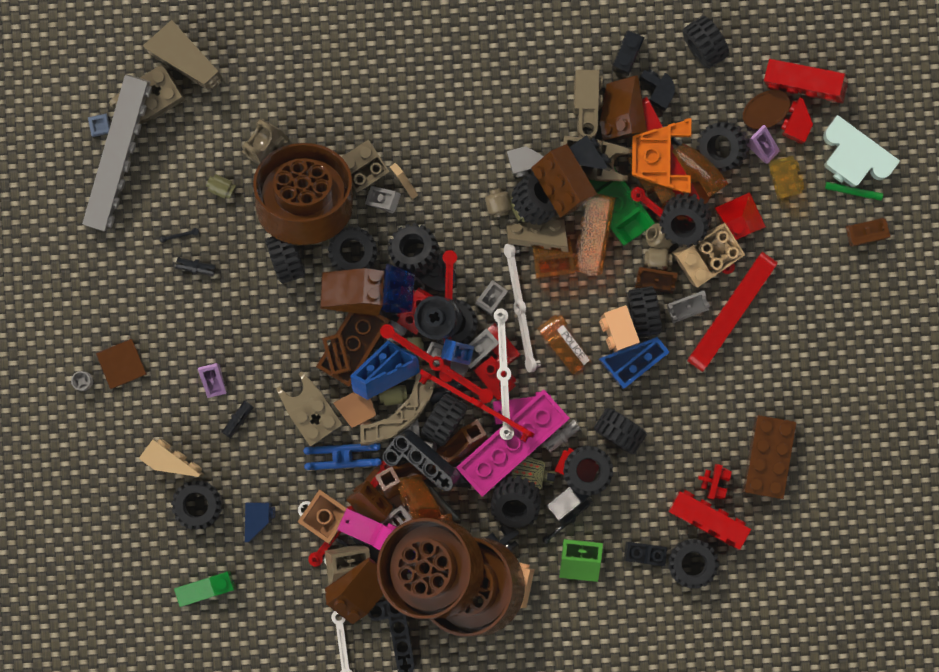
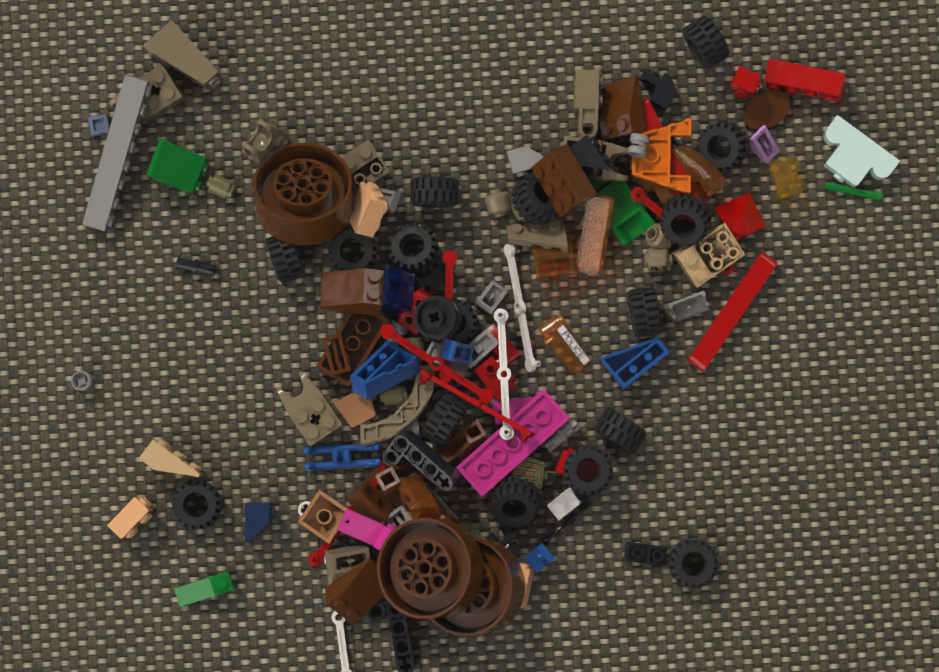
reddish brown tile [96,339,147,389] -> none
black hinge [159,228,199,243] -> none
lavender slope [198,363,226,398] -> none
black pin [221,400,254,439] -> none
tan tile [390,163,418,200] -> none
bright green slope [559,539,603,582] -> none
light nougat brick [599,305,640,353] -> none
black brick [611,31,645,76] -> none
reddish brown hinge [635,267,678,294] -> none
red wedge [668,490,751,550] -> none
red hips [698,464,732,499] -> none
reddish brown brick [742,415,796,499] -> none
red slope [781,98,813,145] -> none
reddish brown hinge [845,218,891,247] -> none
none -> light nougat brick [107,497,153,539]
none -> green slope [146,139,209,196]
none -> light nougat brick [349,182,388,238]
none -> black tyre [410,176,459,208]
none -> blue slope [525,542,555,572]
none -> light grey wheel [627,133,650,158]
none -> red brick [728,66,762,99]

